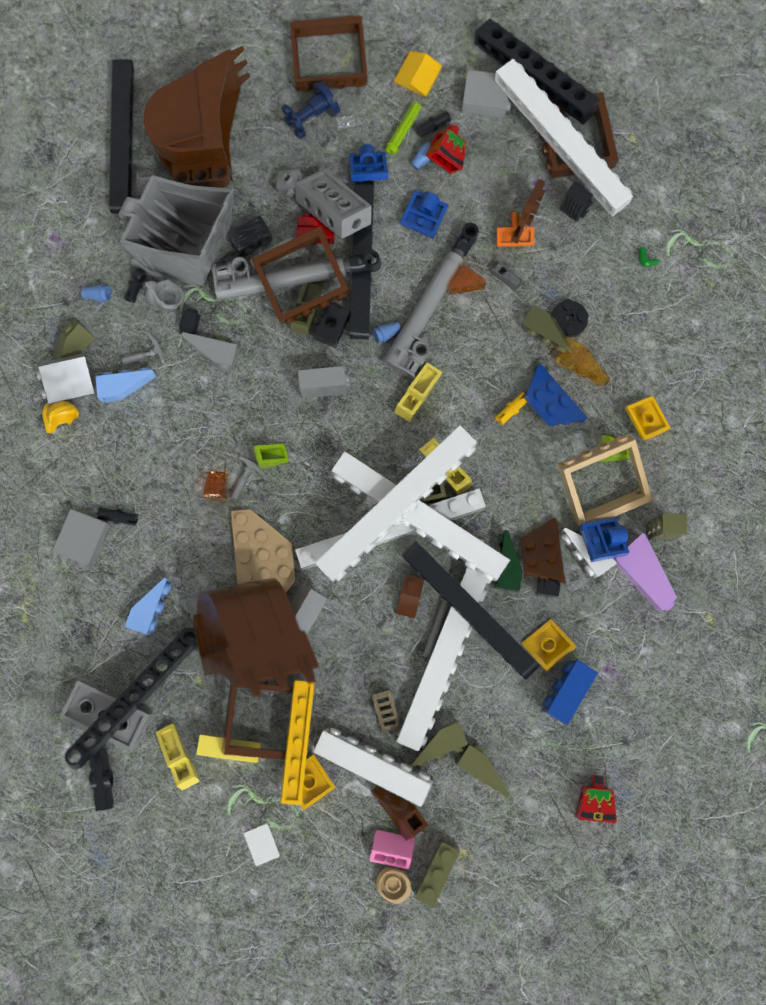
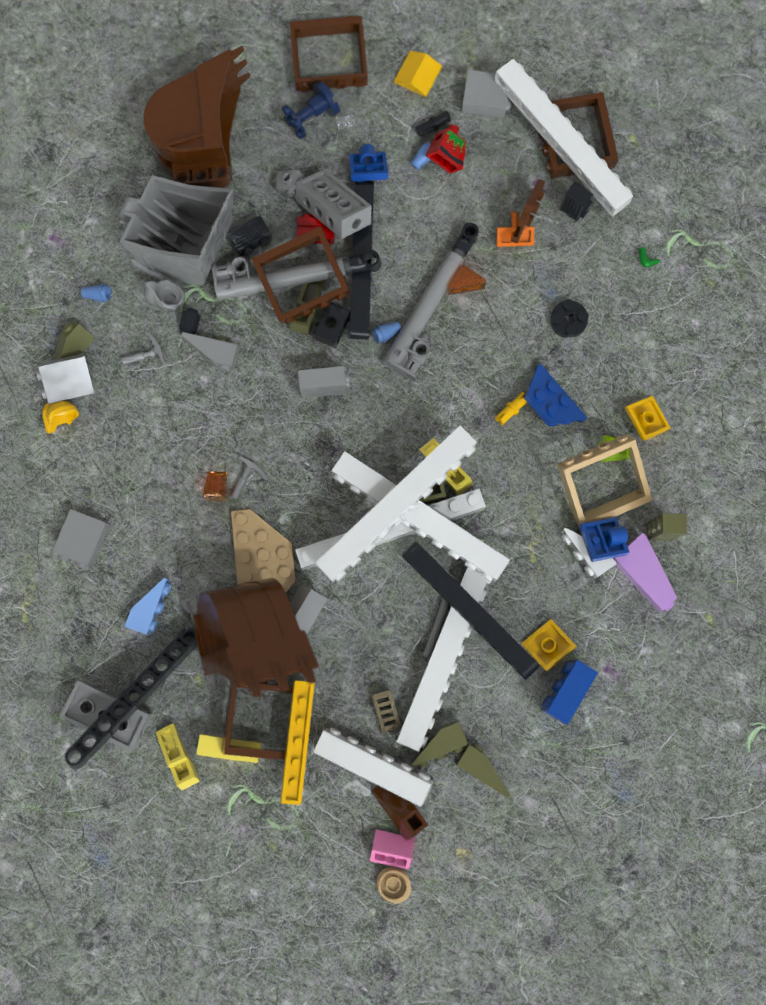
black piece [89,748,114,811] -> none
light blue slope [96,368,156,403] -> none
black pin [97,507,138,526] -> none
black beam [109,59,134,214] -> none
black pin [124,268,147,303] -> none
white sticker [244,823,280,866] -> none
lime slope [253,444,289,470] -> none
yellow slope [281,754,336,811] -> none
lime axle [385,102,422,155] -> none
light yellow slope [394,363,443,422] -> none
reddish brown slope [396,575,425,618] -> none
blue plate [400,190,449,239] -> none
olive brick [415,839,460,908] -> none
black brick [474,18,600,125] -> none
flat silver bar [489,261,523,291] -> none
dark green slope [492,530,523,592] -> none
reddish brown wing [520,518,566,584] -> none
olive slope [522,305,573,354] -> none
black brick [536,577,560,598] -> none
clear yellow slope [555,337,610,386] -> none
torso [575,775,617,823] -> none

